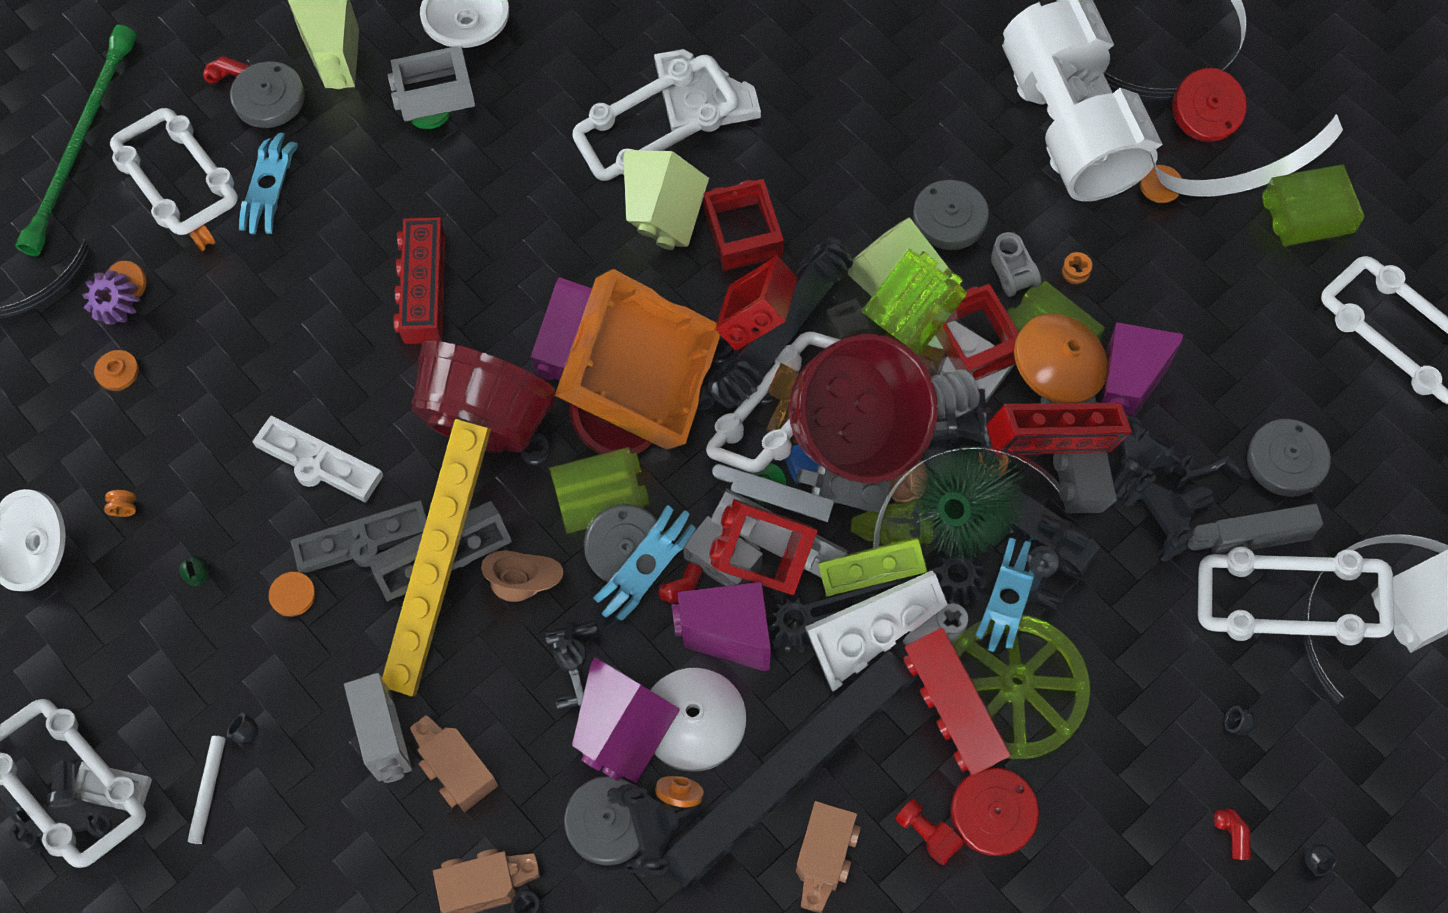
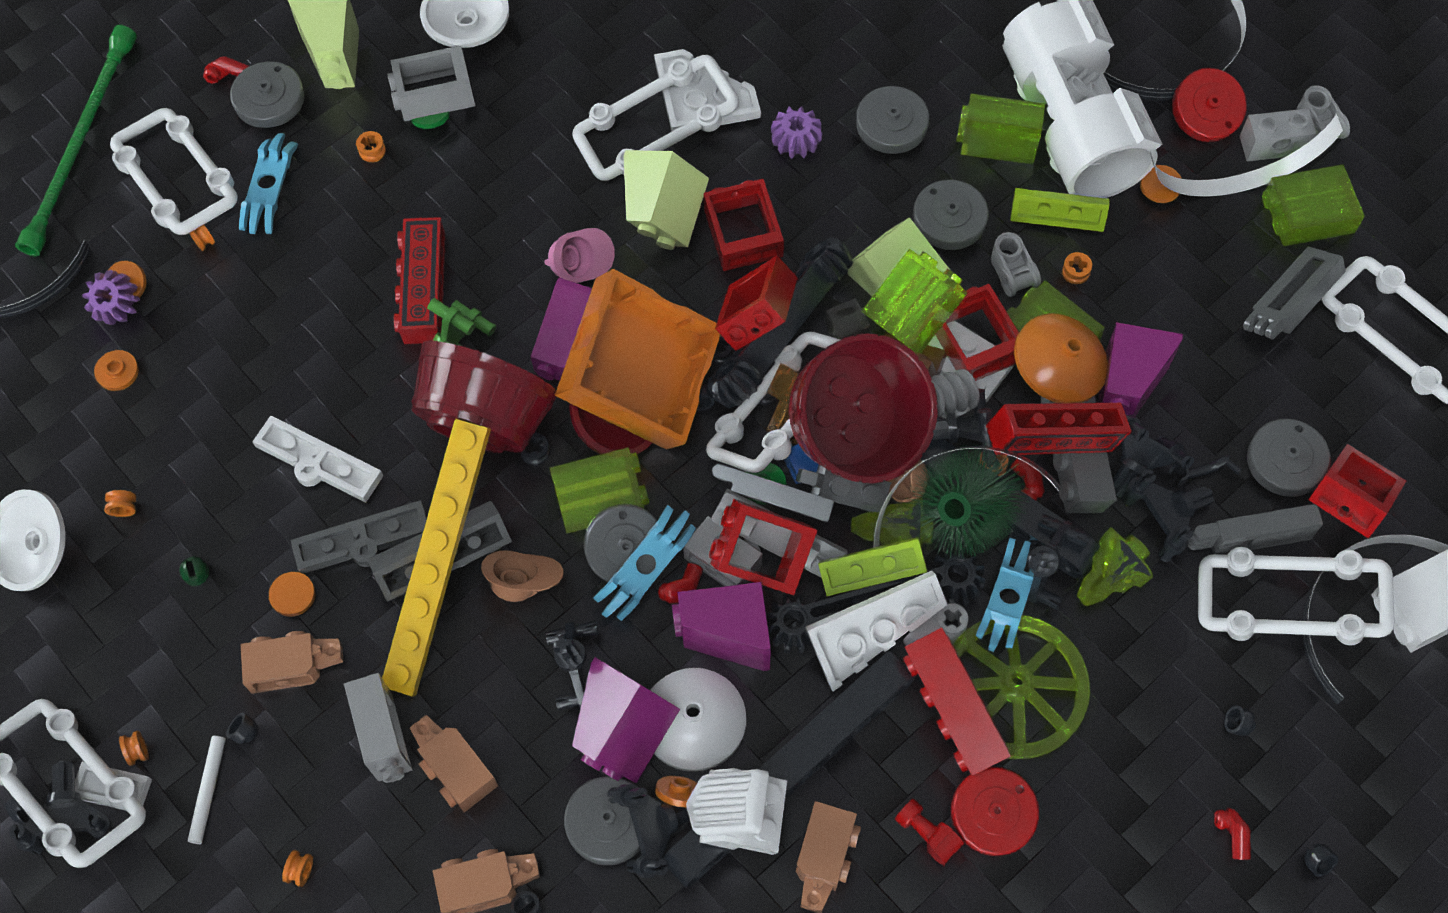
none -> orange bush [119,730,149,766]
none -> nougat hinge [241,631,343,694]
none -> orange bush [282,850,313,887]
none -> orange bush [356,131,386,162]
none -> bright green axle [427,298,496,346]
none -> bright pink piece [544,228,615,283]
none -> white piece [686,768,787,855]
none -> medium lavender gear [771,106,822,159]
none -> dark grey wheel [856,86,930,154]
none -> clear neon green brick [956,94,1045,164]
none -> lime hinge [1010,188,1110,232]
none -> red arm [1010,458,1044,501]
none -> clear neon green rock [1077,528,1153,606]
none -> light grey brick [1239,108,1317,161]
none -> dark grey hinge [1243,246,1346,339]
none -> light grey piece [1296,85,1350,139]
none -> red window [1308,444,1406,539]

